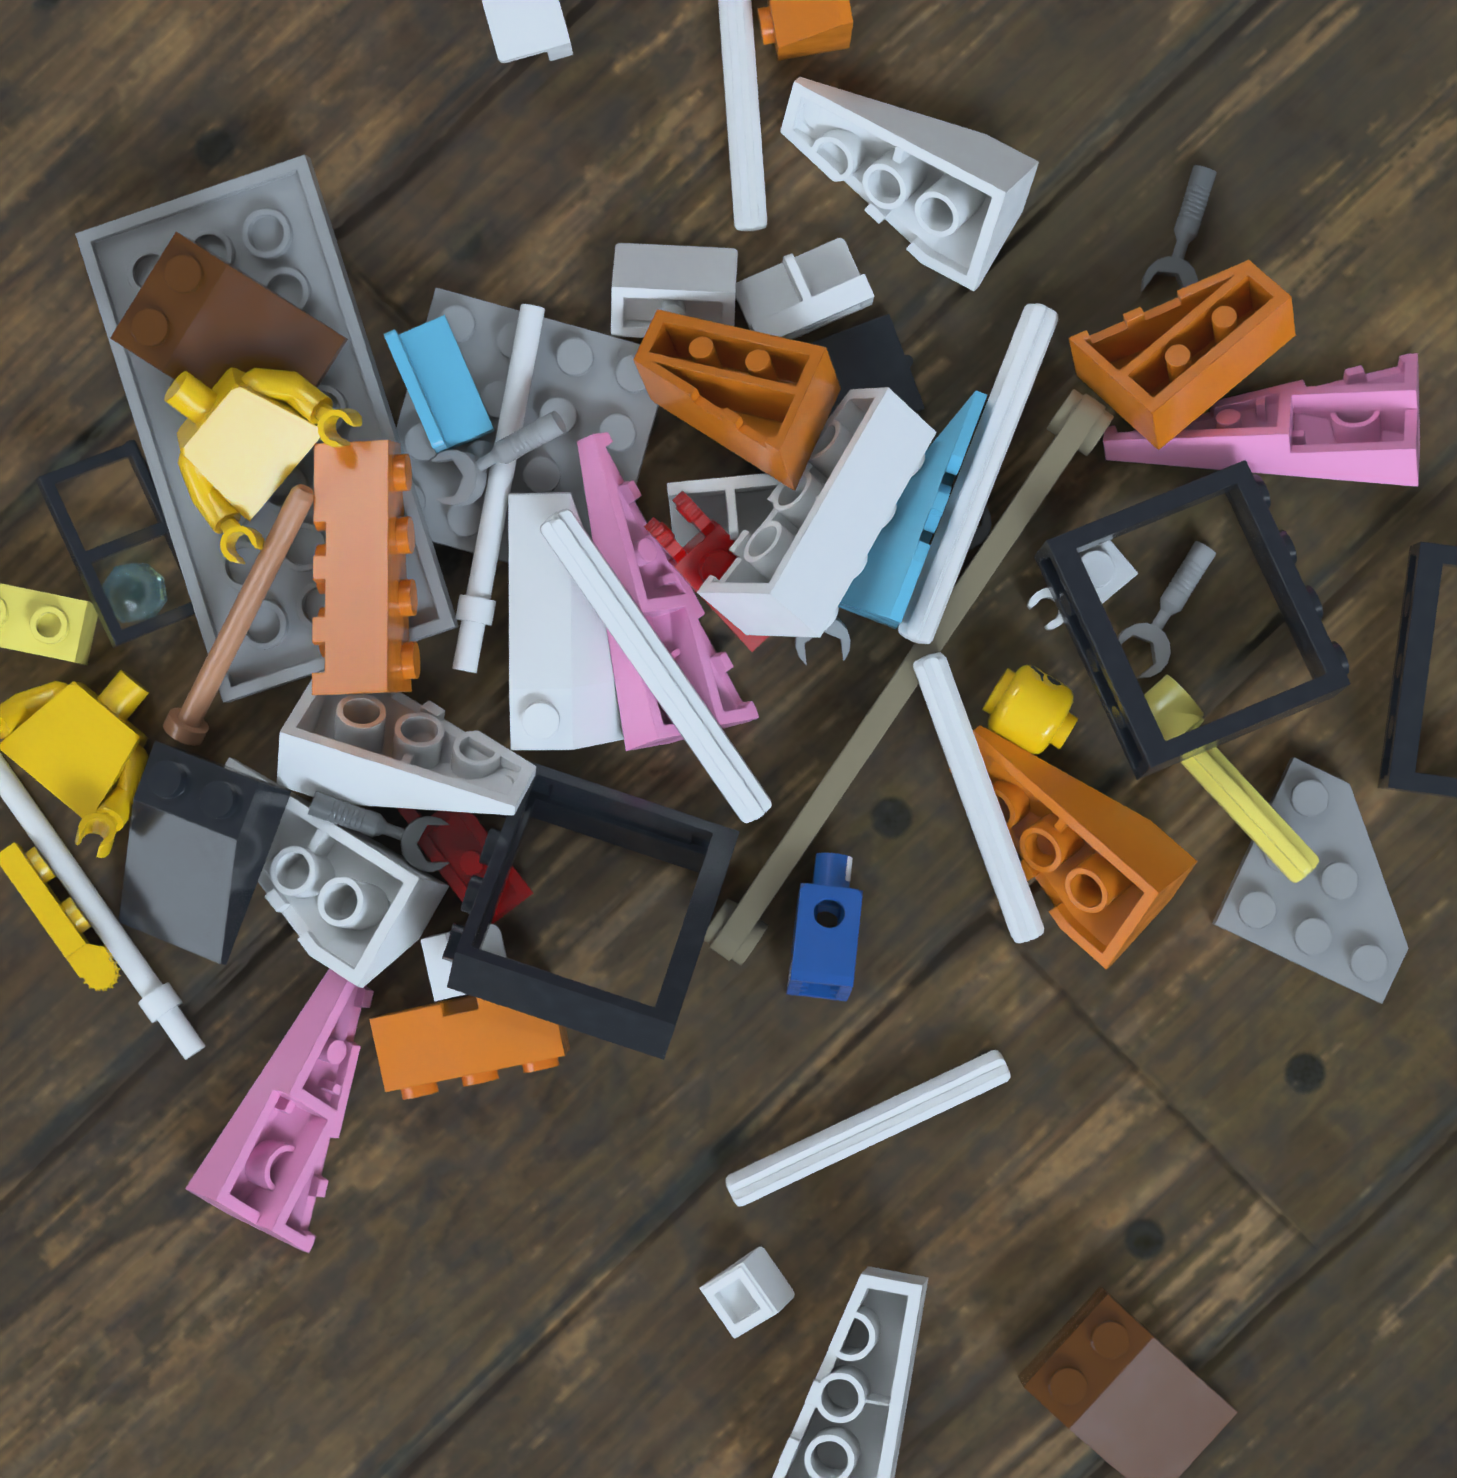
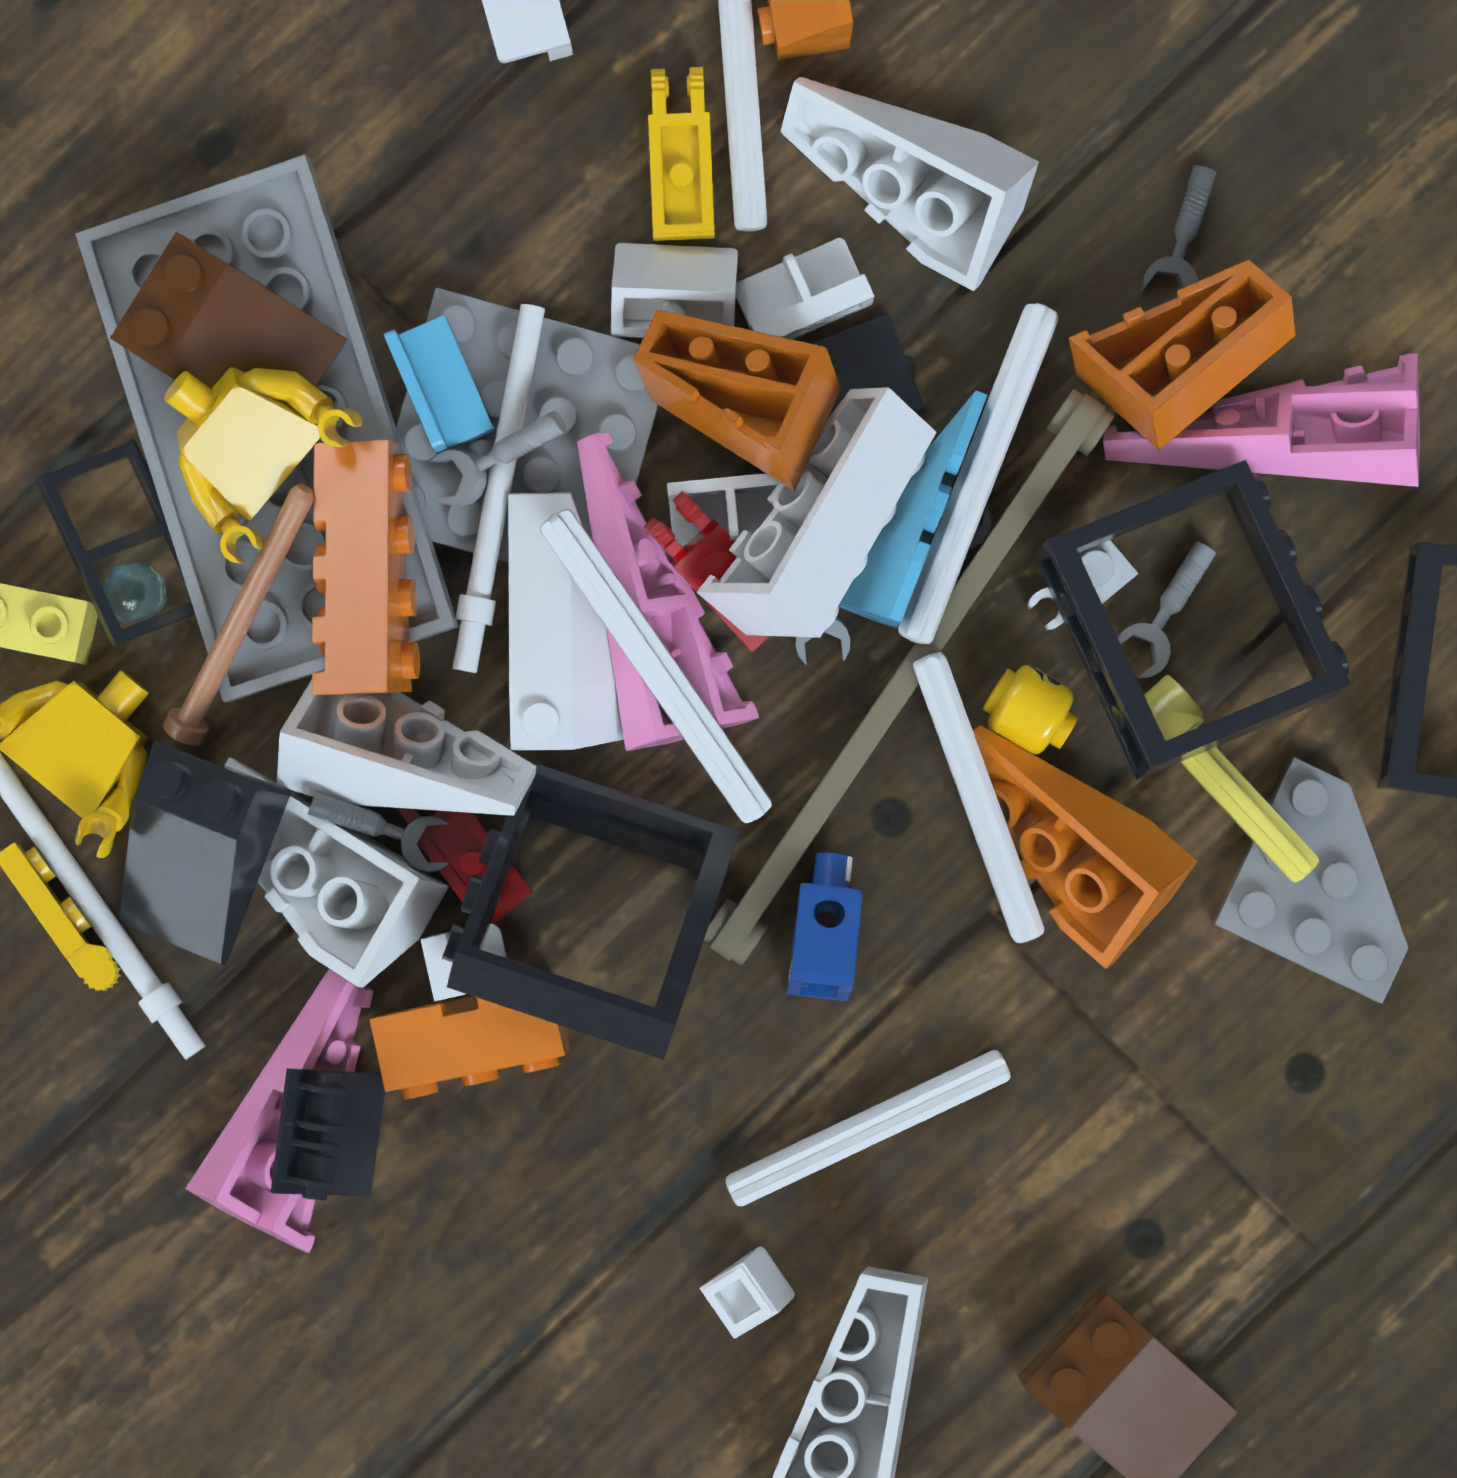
none -> black hinge [270,1068,385,1200]
none -> yellow hinge [648,67,715,241]

